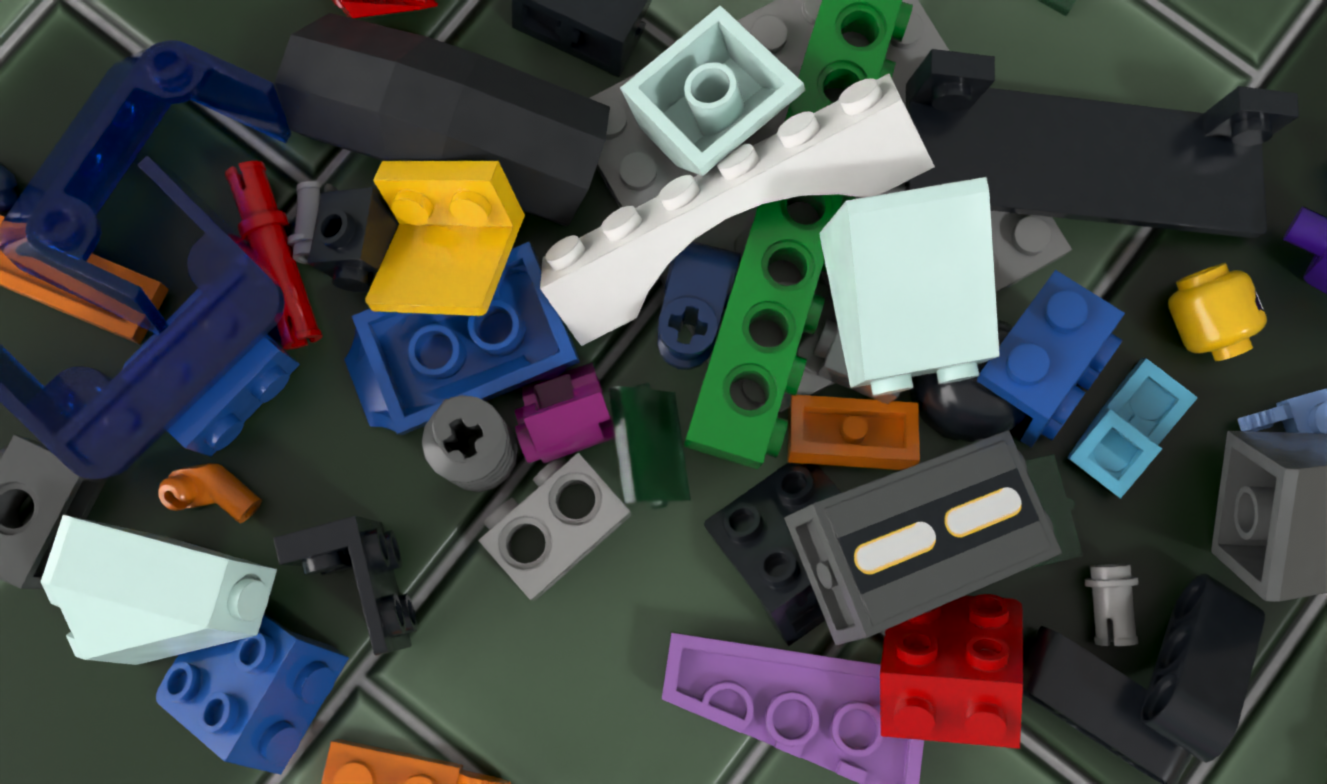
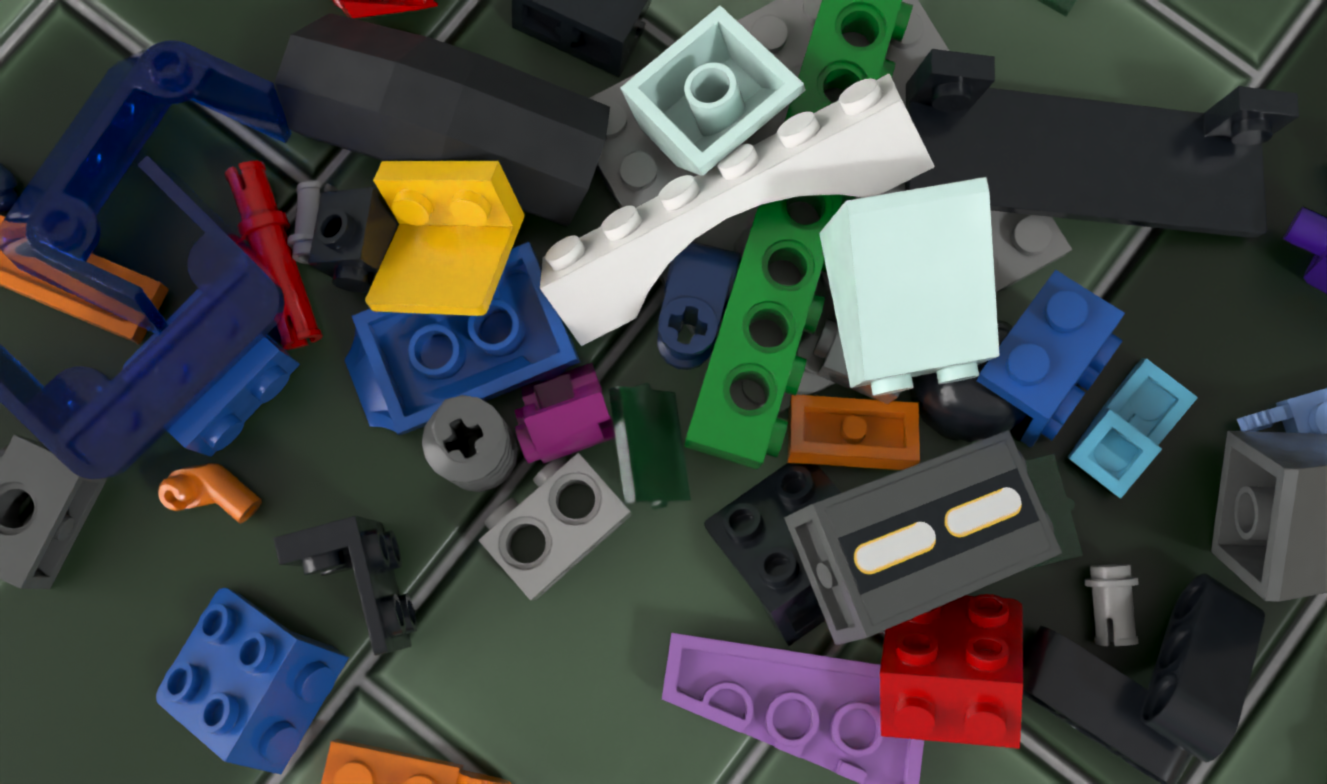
light aqua slope [41,515,277,665] -> none
yellow head [1168,263,1267,361] -> none

